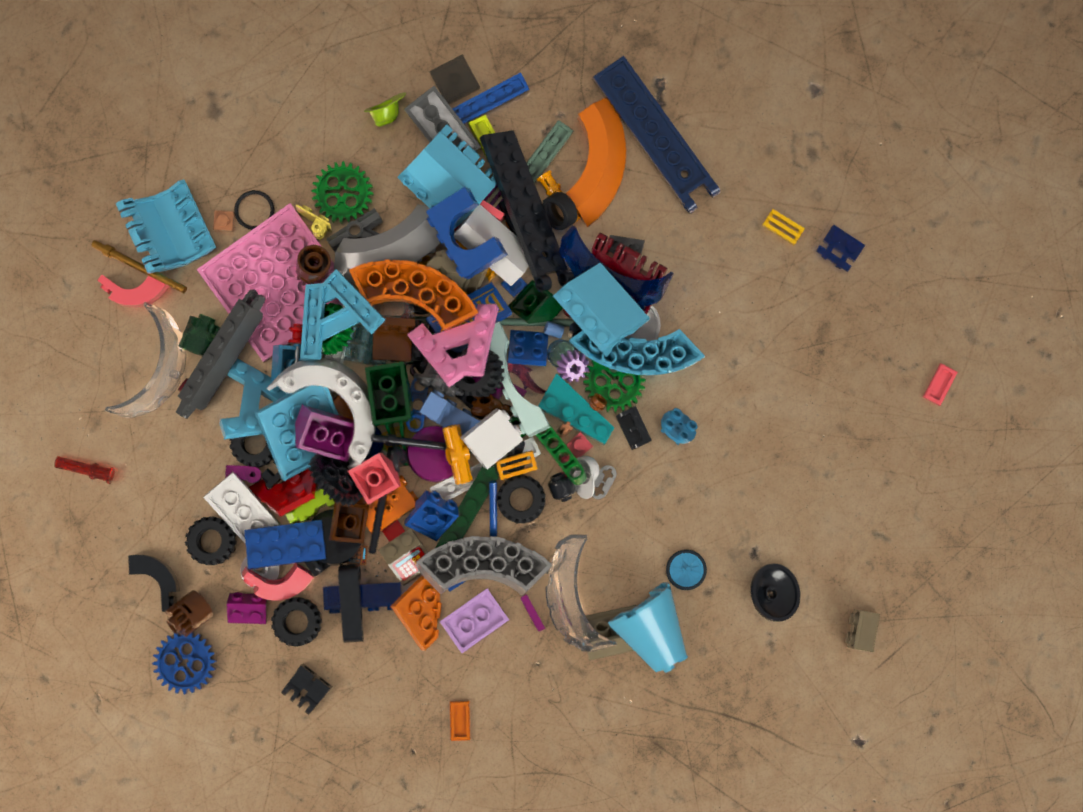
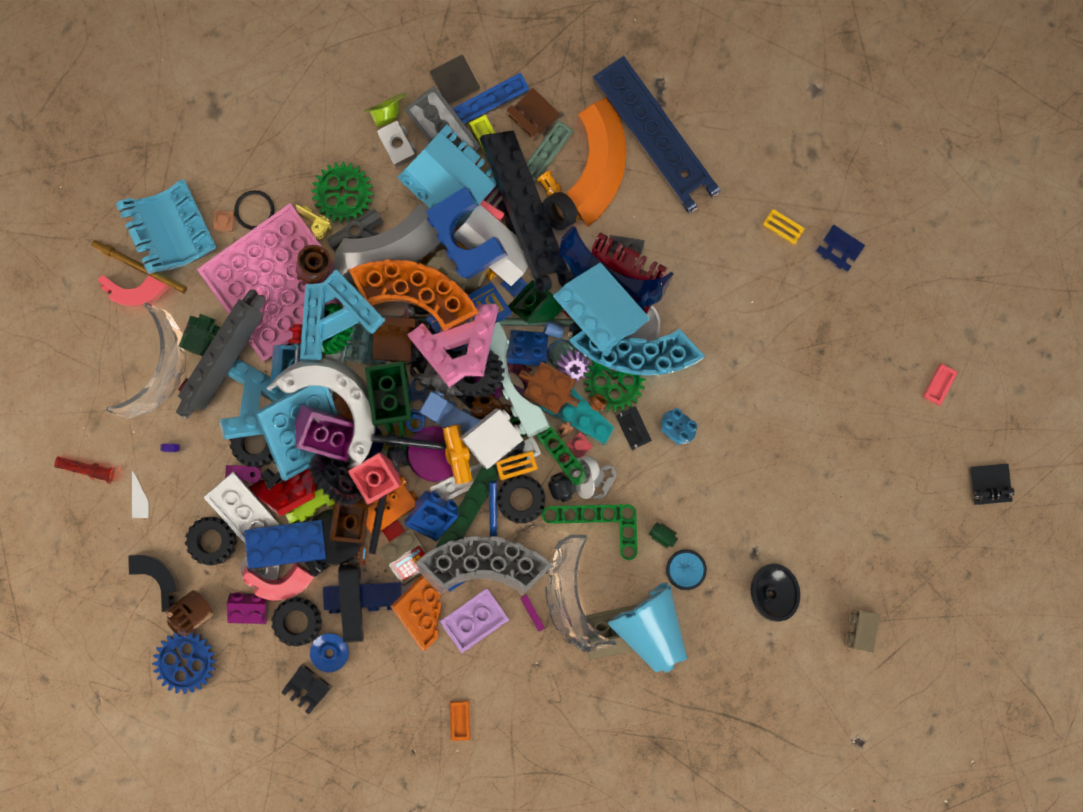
none -> white sticker [132,471,149,518]
none -> dark purple tile [160,444,180,452]
none -> blue dish [310,633,349,672]
none -> white brick [377,121,417,168]
none -> reddish brown bracket [506,88,559,141]
none -> dark orange plate [519,362,580,415]
none -> green beam [542,504,638,561]
none -> dark green brick [648,522,678,549]
none -> black hinge [970,463,1015,505]

